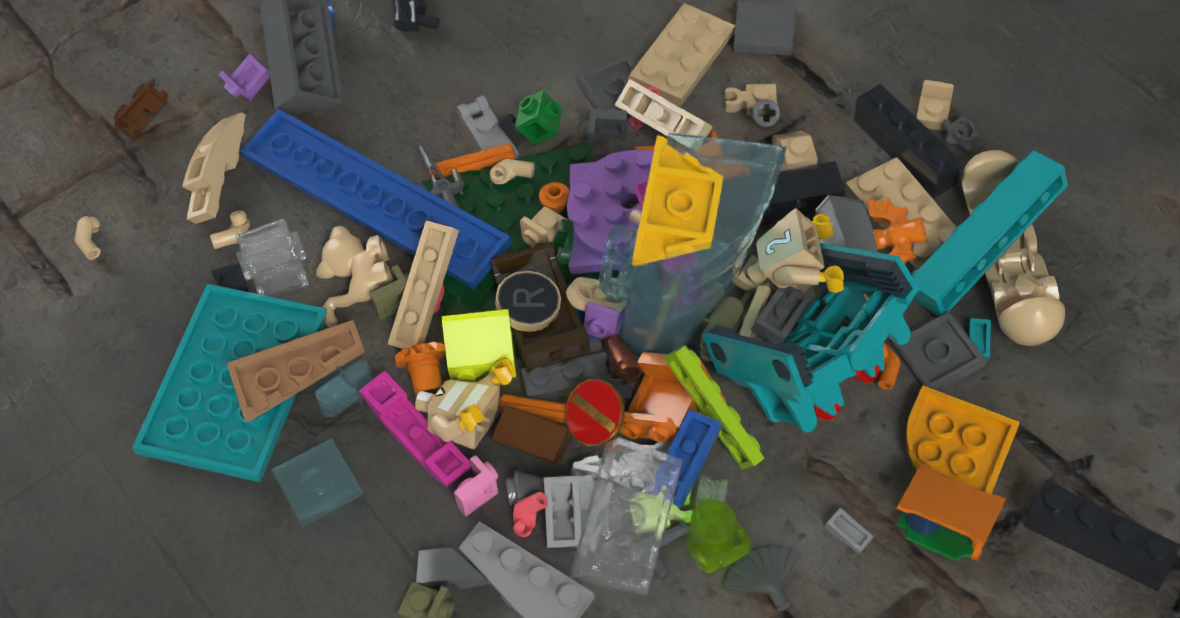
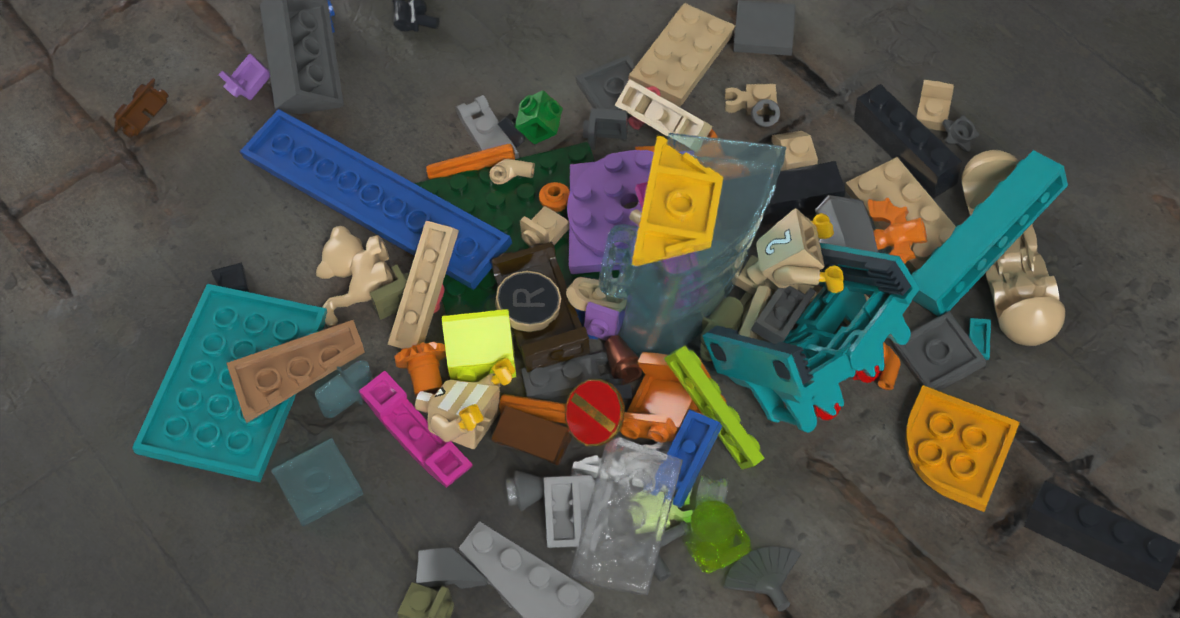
tan arm [74,216,101,260] -> none
tan slope [182,112,246,224] -> none
tan arm [210,210,250,249] -> none
clear plate [236,218,309,297] -> none
dark grey piece [417,145,464,208] -> none
bright pink bracket [454,455,498,517] -> none
coral arm [513,492,548,537] -> none
dark green tile [552,219,574,265] -> none
light grey piece [824,508,874,554] -> none
orange piece [897,463,1006,562] -> none

